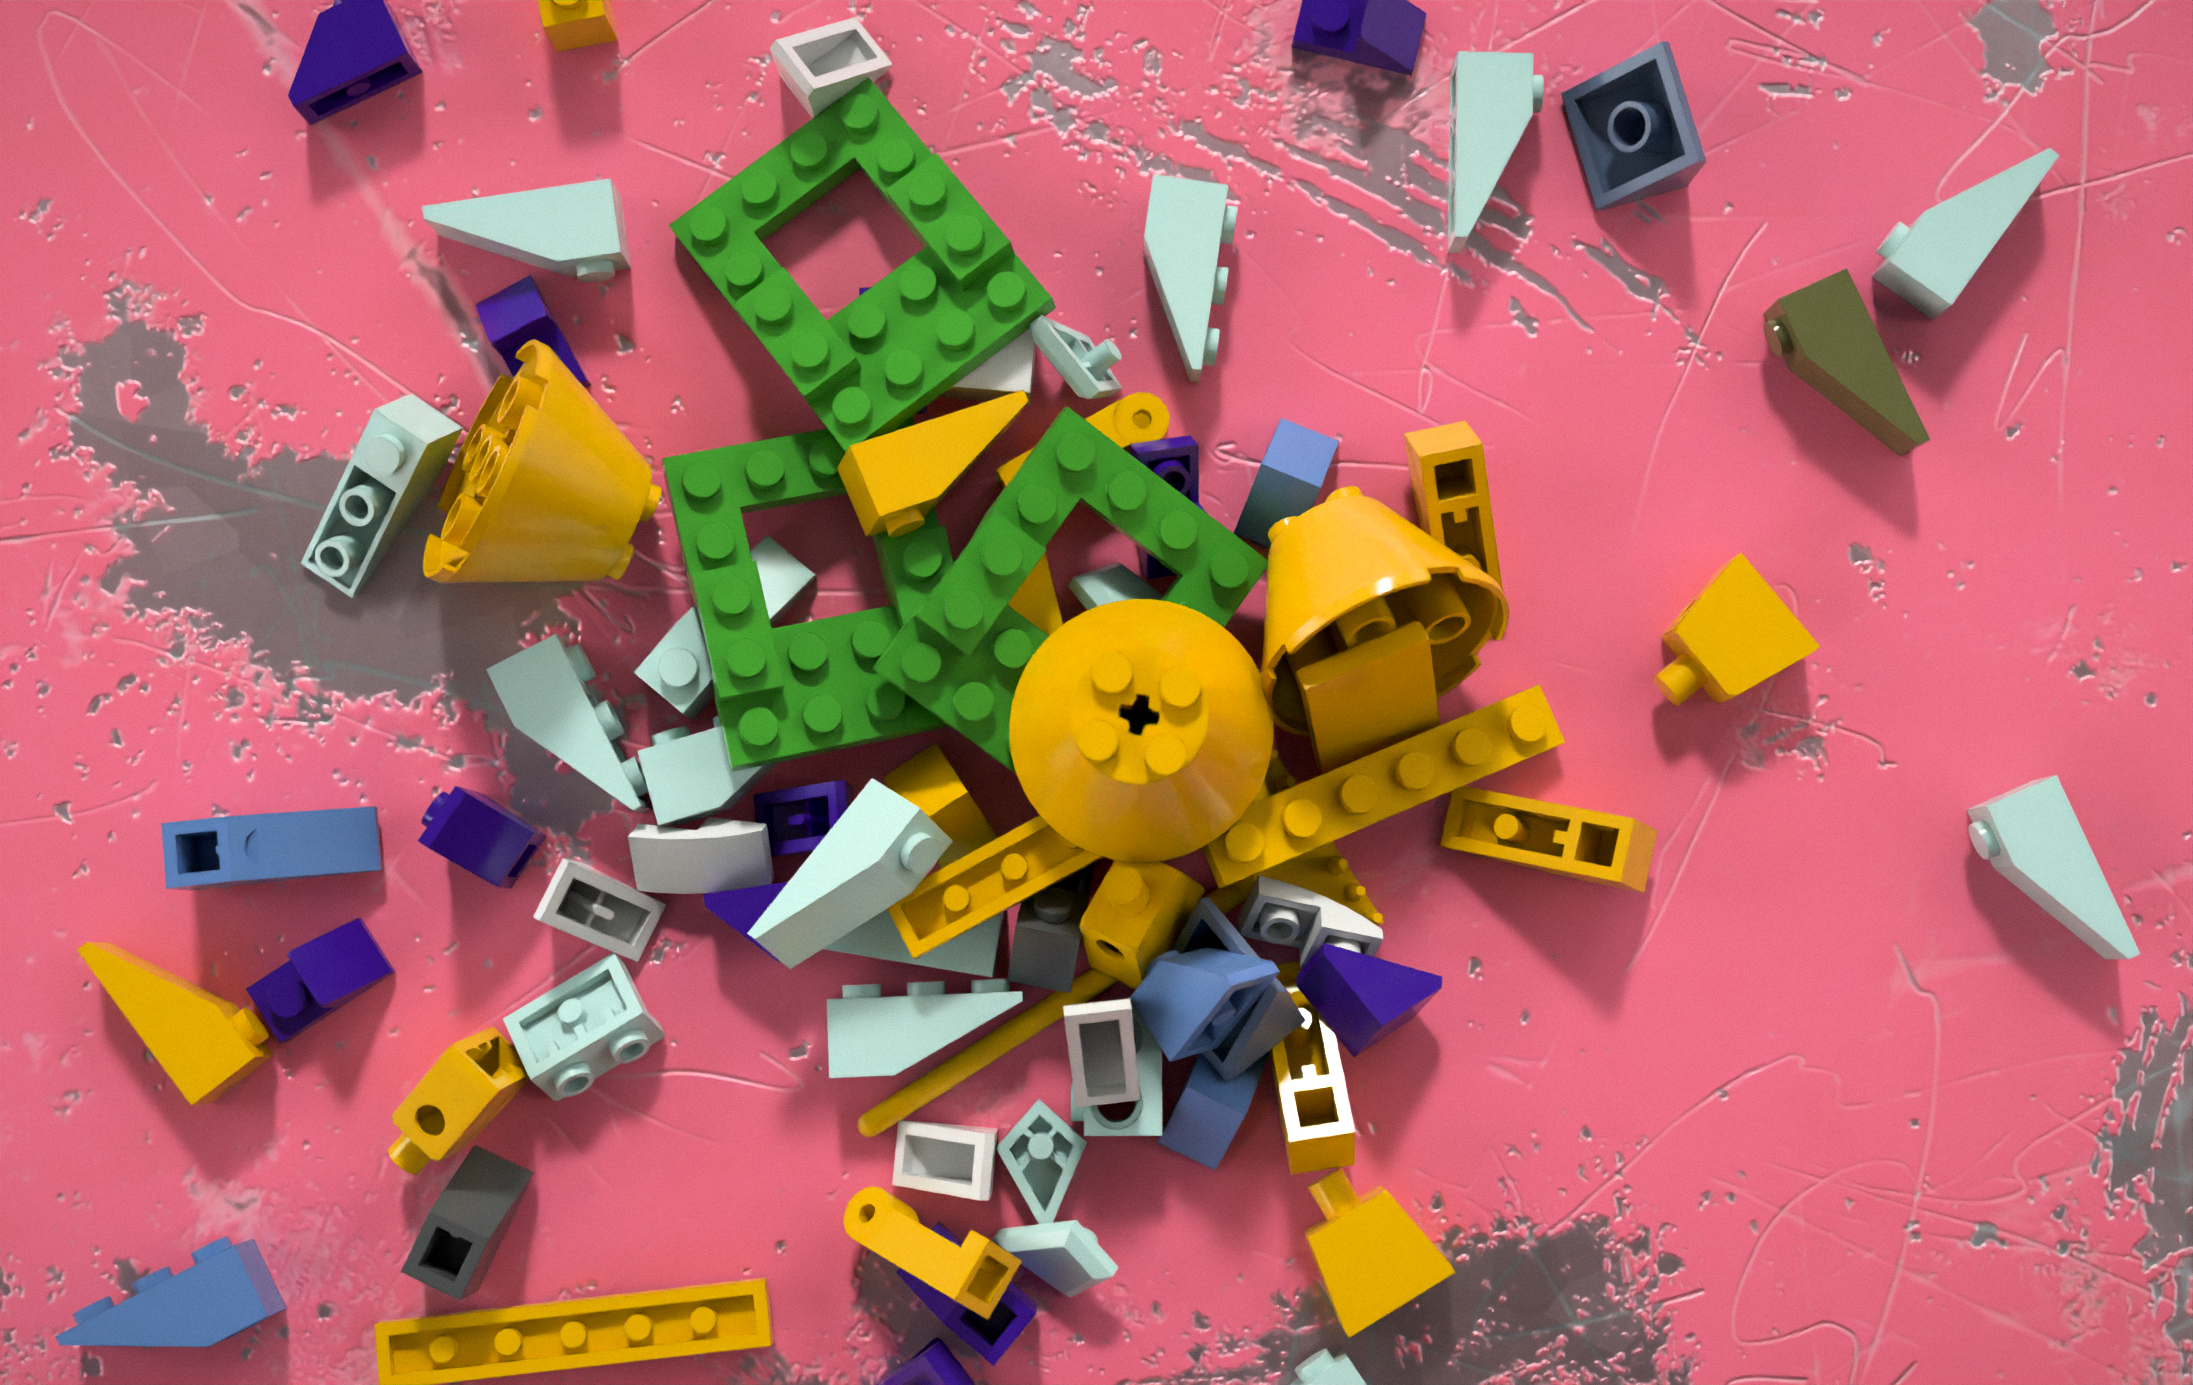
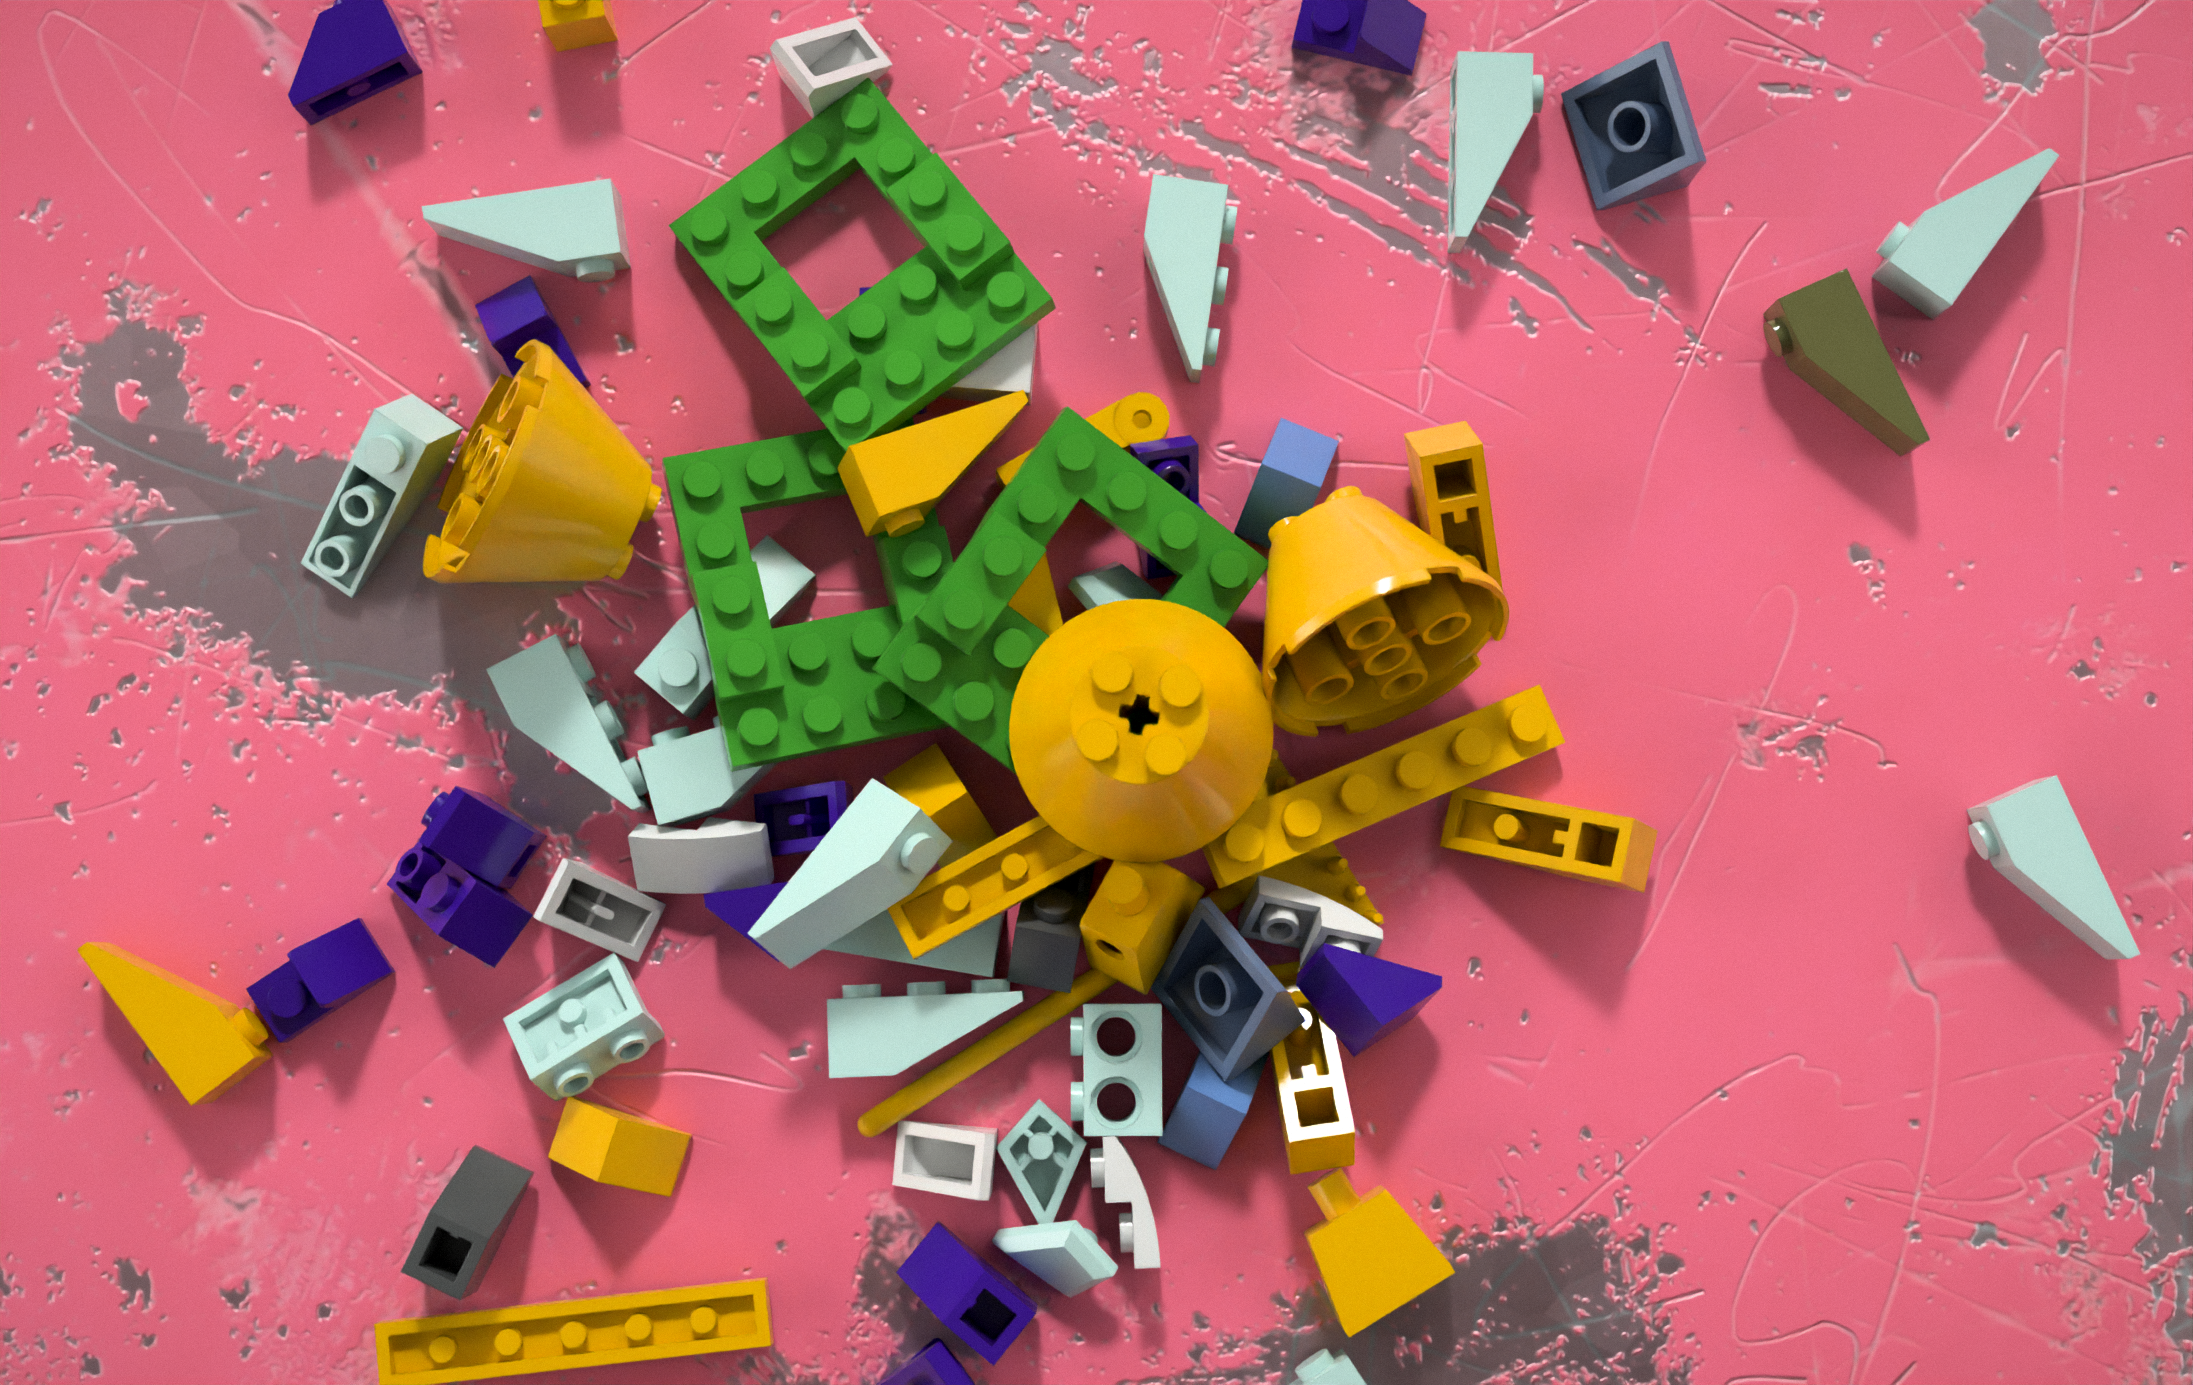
medium blue slope [55,1236,287,1347] -> none
medium blue slope [161,806,382,891] -> none
yellow torso [388,1026,530,1175] -> none
yellow leg [843,1186,1022,1320] -> none
light aqua piece [1030,315,1122,399] -> none
white slope [1063,998,1141,1108] -> none
medium blue slope [1130,947,1280,1062] -> none
yellow tile [1297,620,1440,775] -> none
yellow torso [1653,553,1820,706] -> none
none -> dark purple slope [387,842,533,968]
none -> yellow slope [548,1096,692,1197]
none -> white slope [1090,1136,1161,1269]

